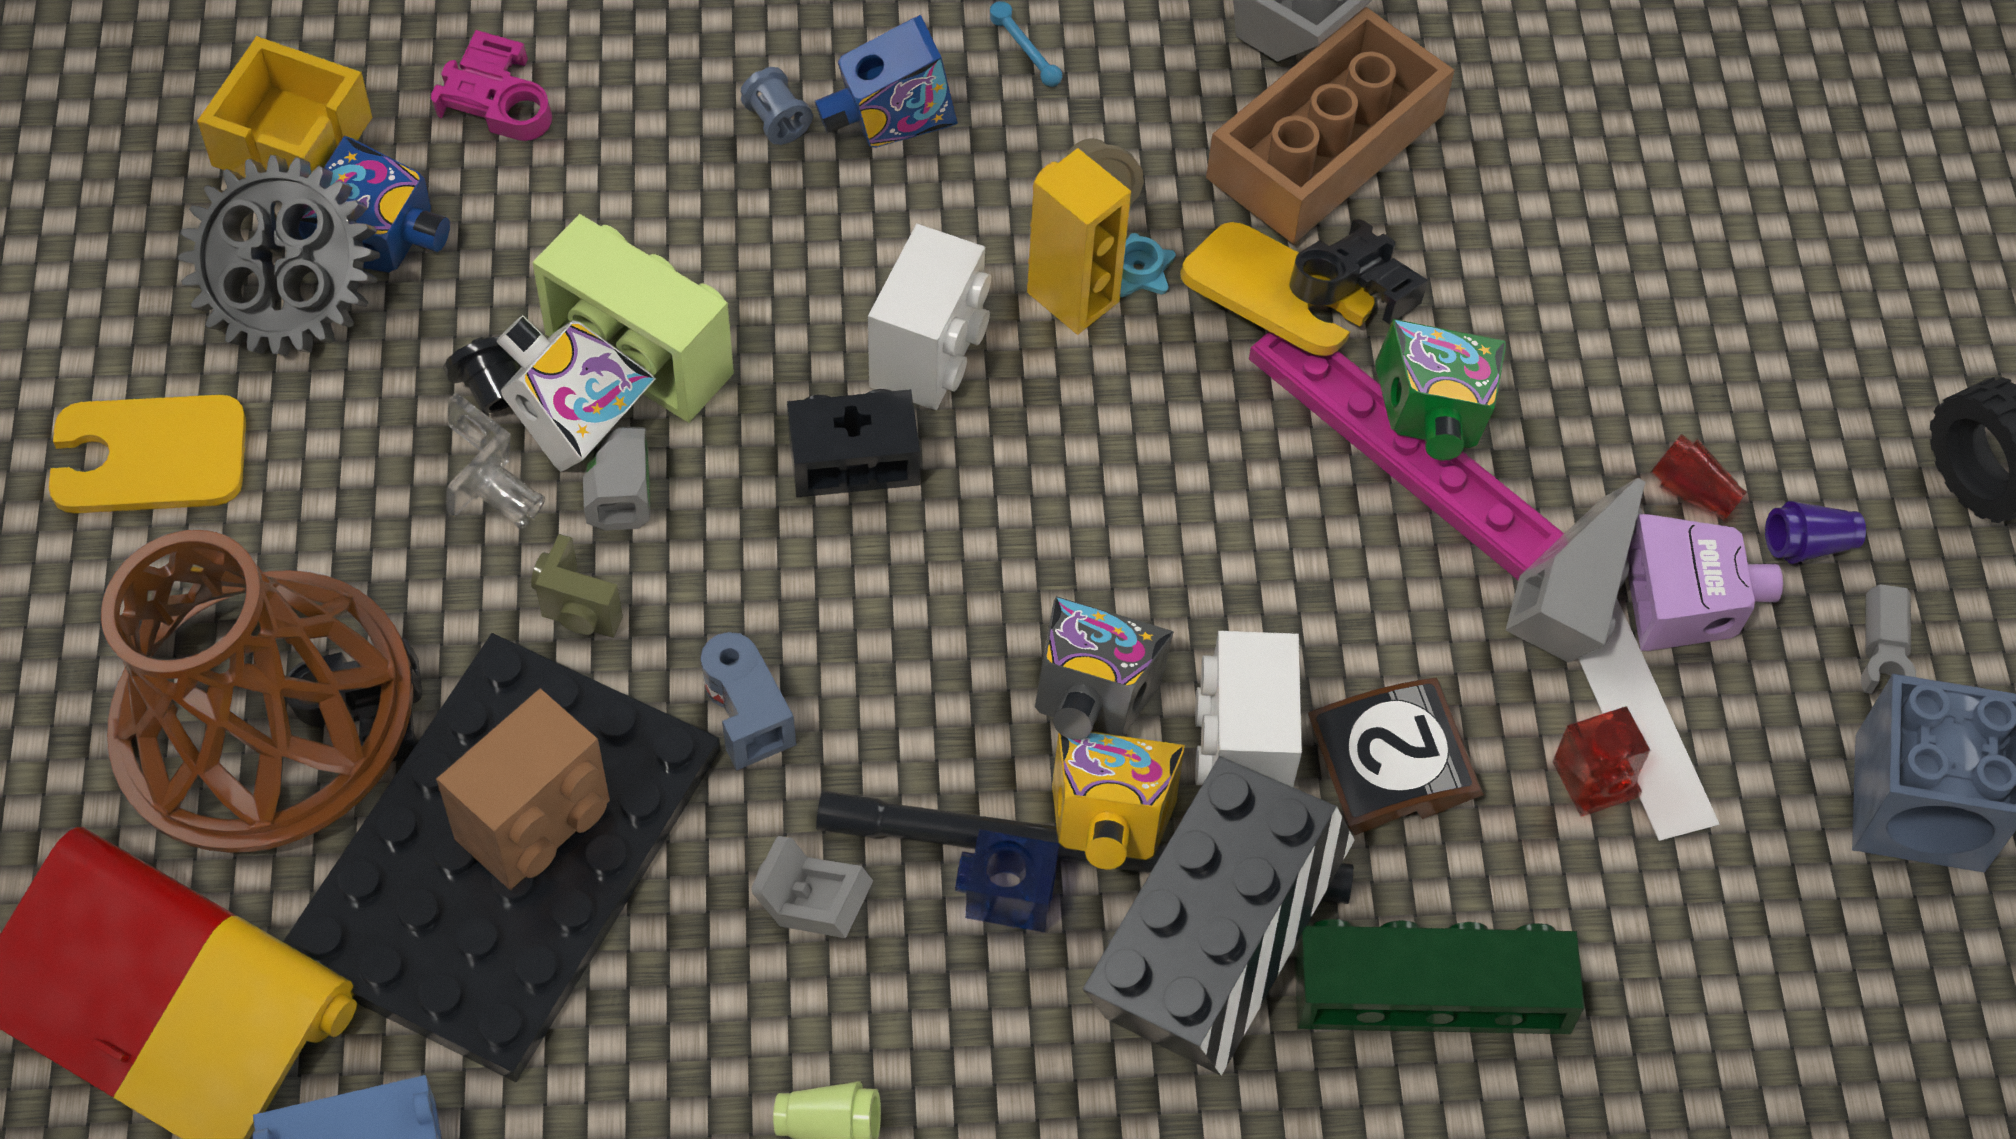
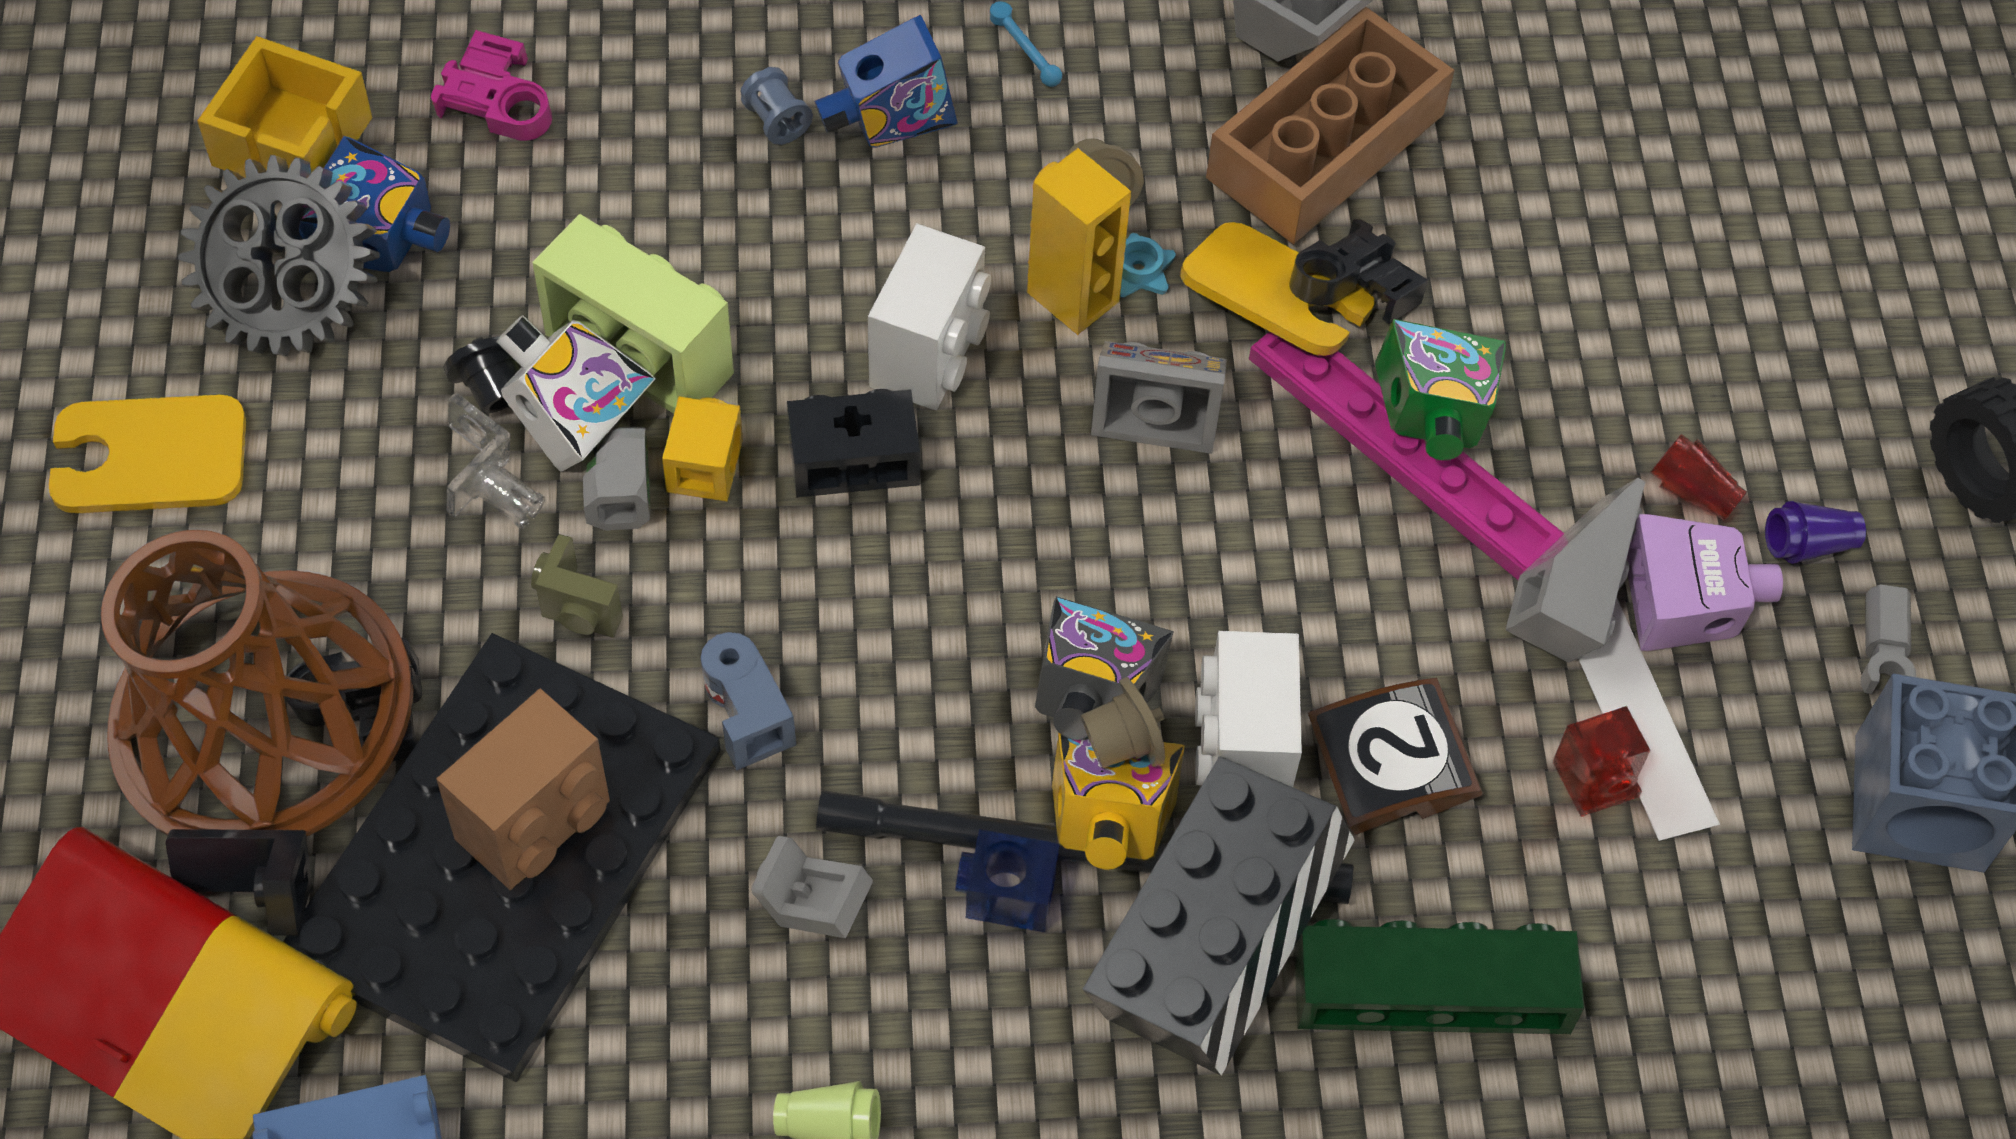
none -> black bracket [165,829,312,936]
none -> yellow brick [662,396,743,502]
none -> dark tan piece [1081,677,1165,768]
none -> light grey slope [1091,341,1227,454]

